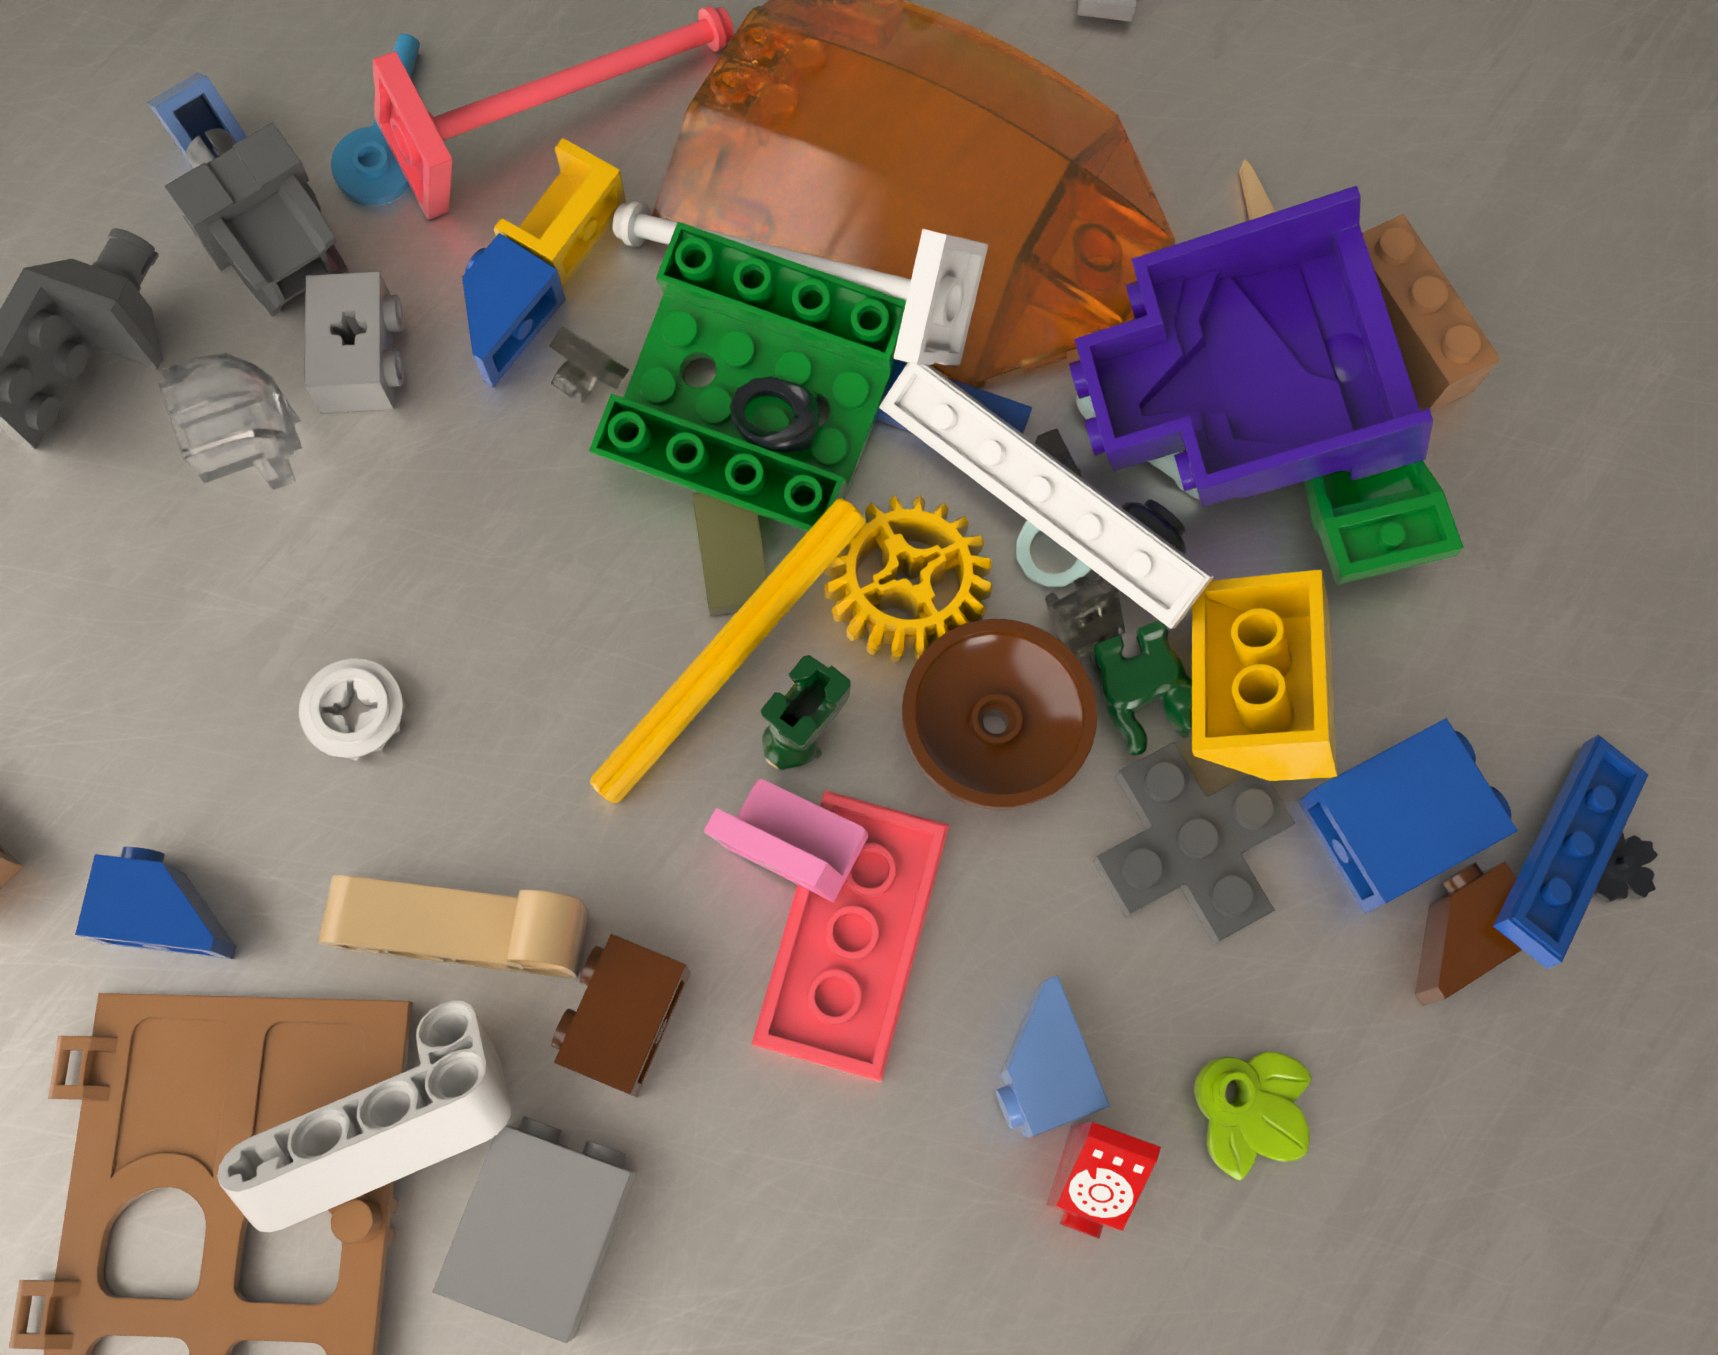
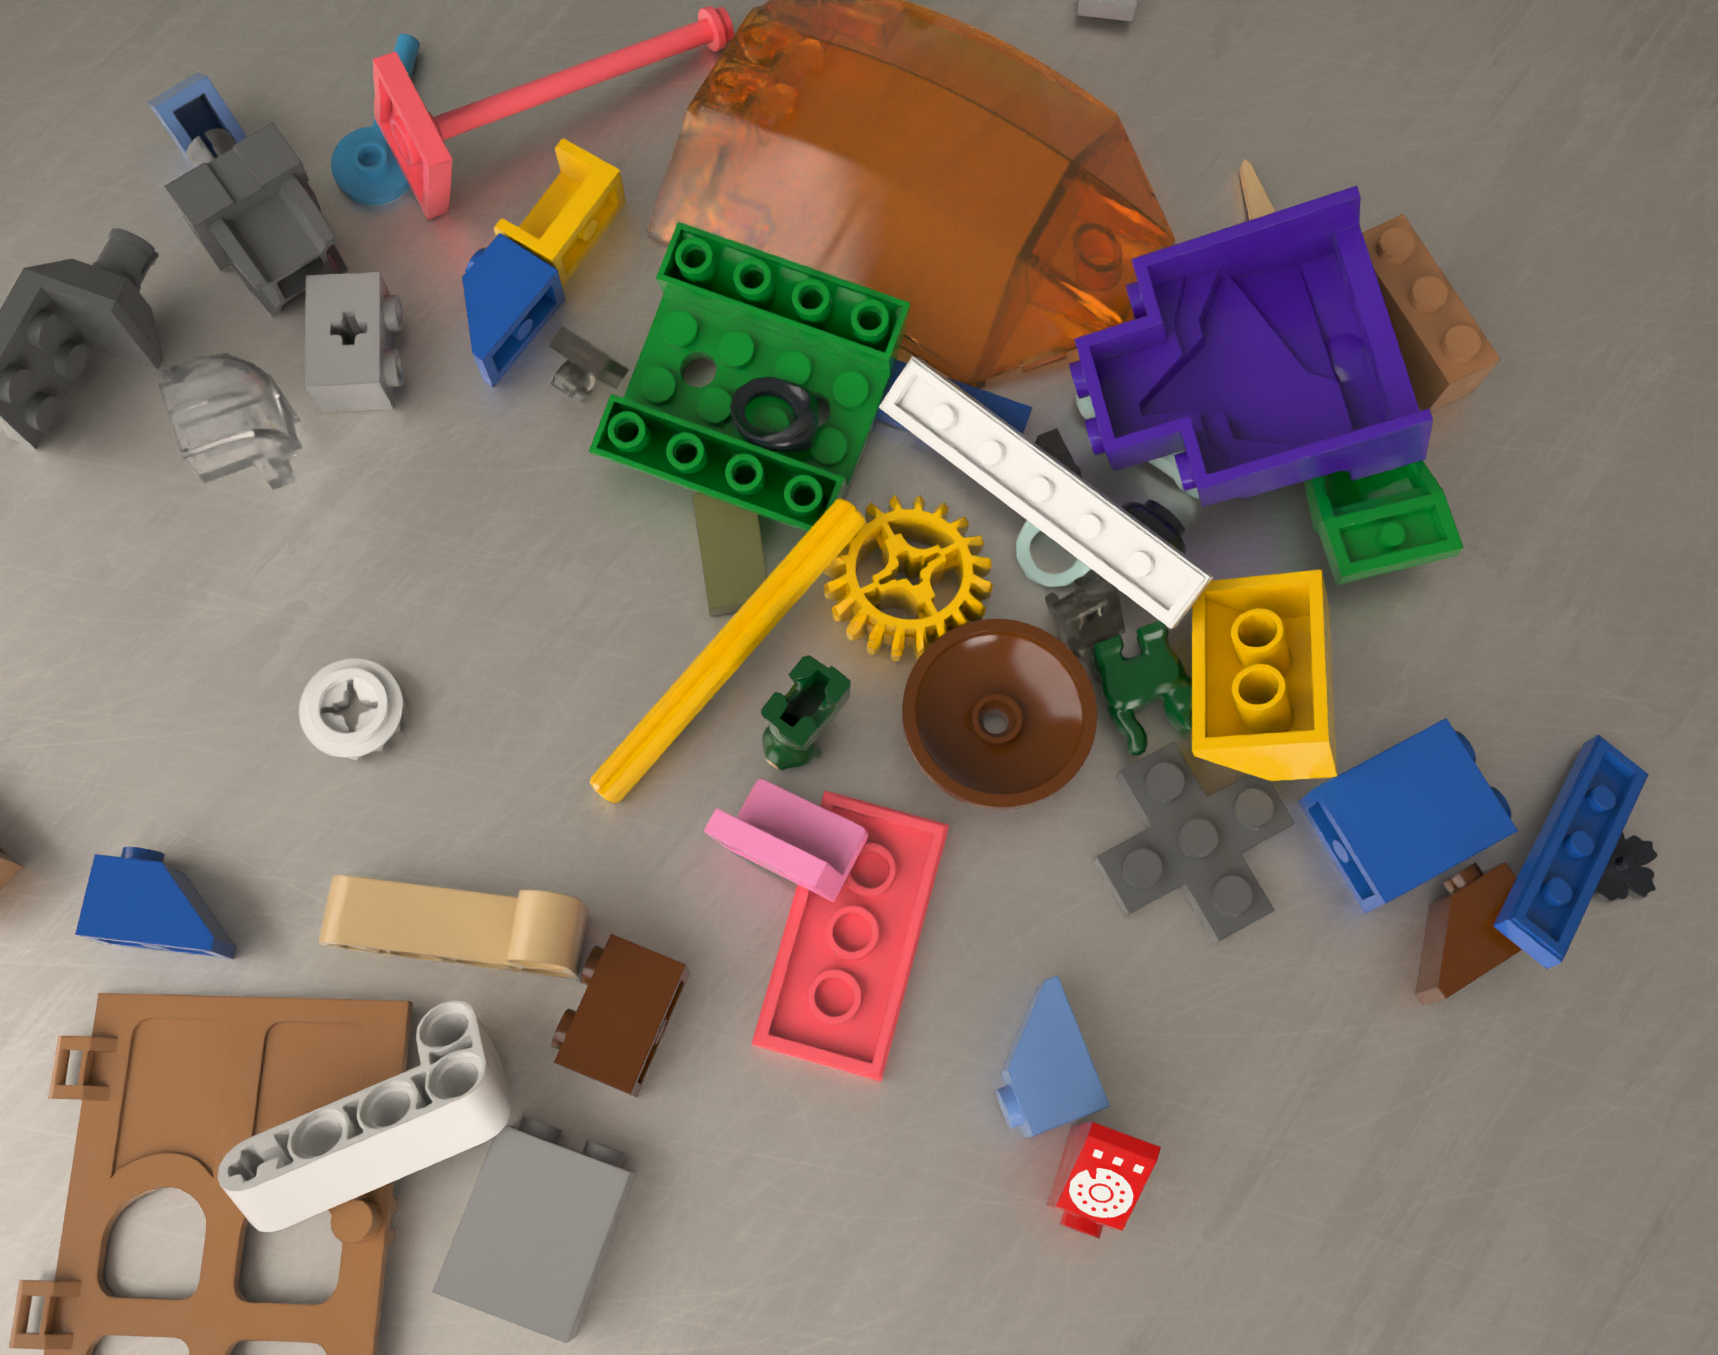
white tile [613,201,989,366] -> none
lime plate [1194,1051,1312,1180] -> none

